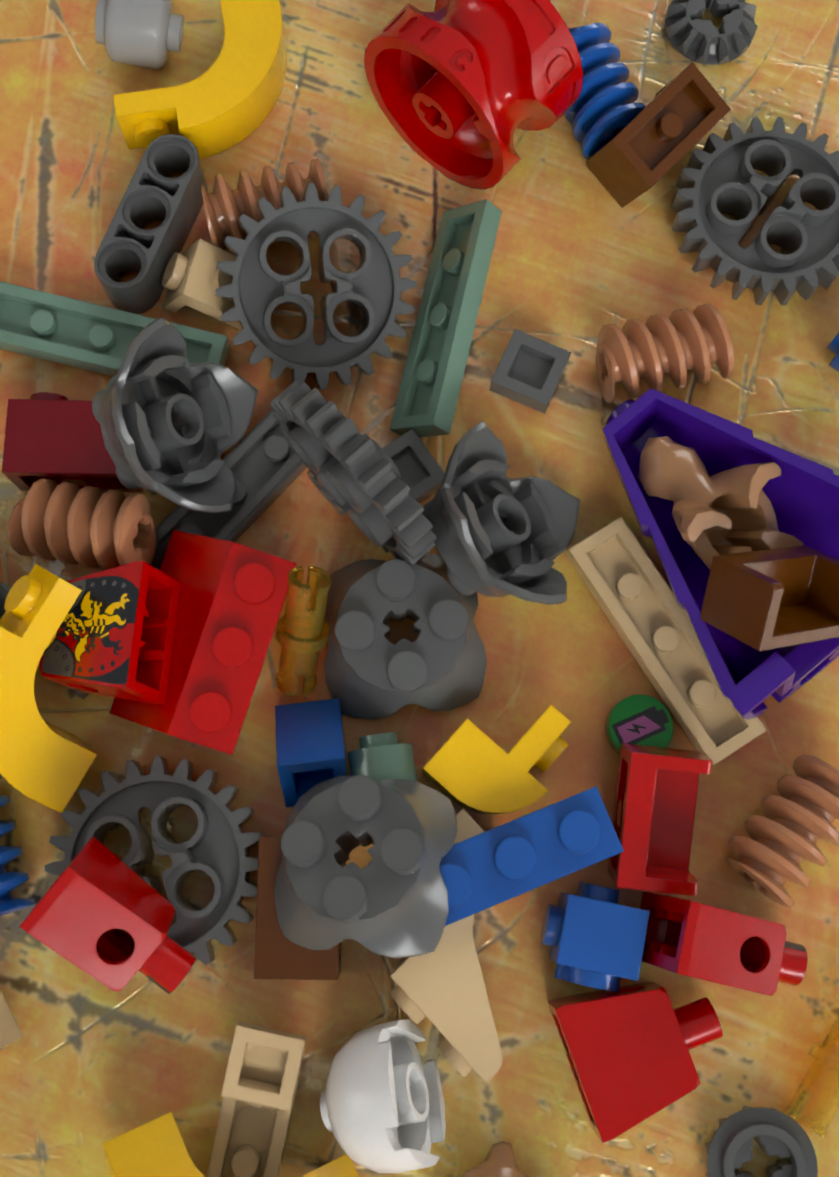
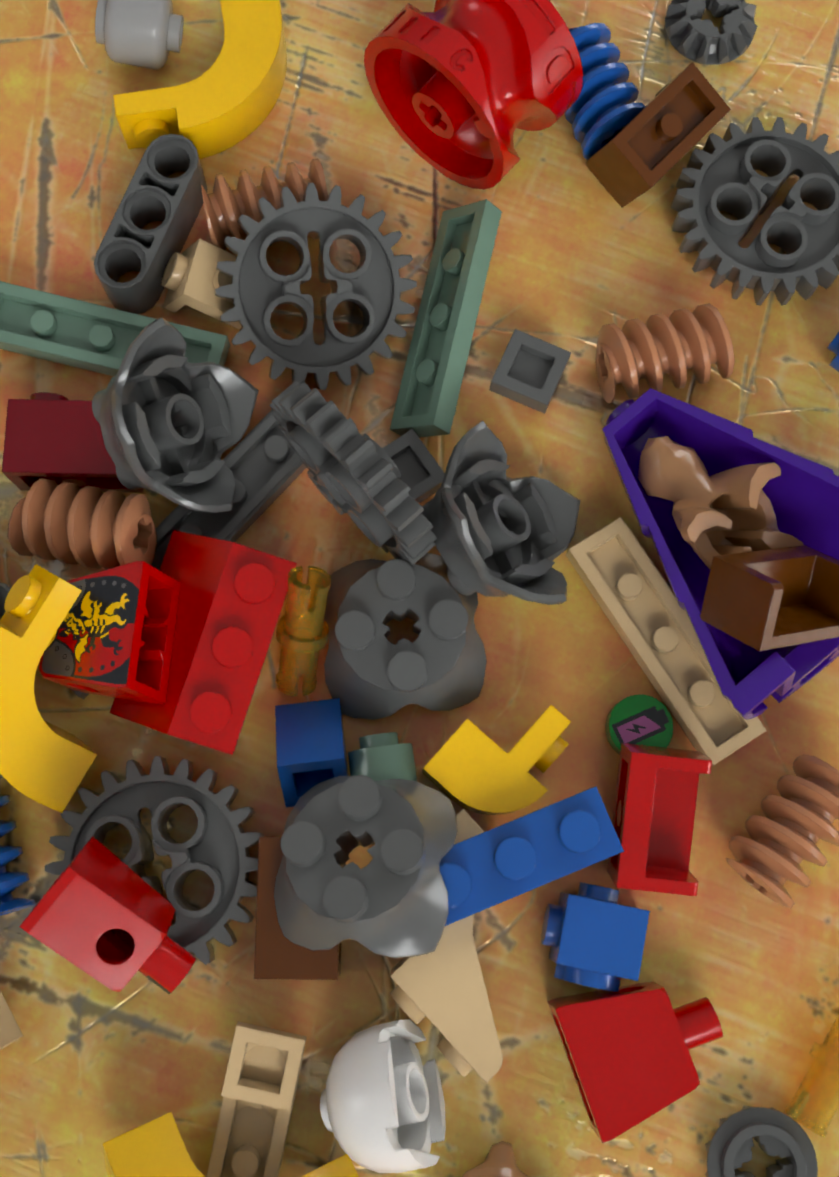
red torso [639,891,808,996] -> none

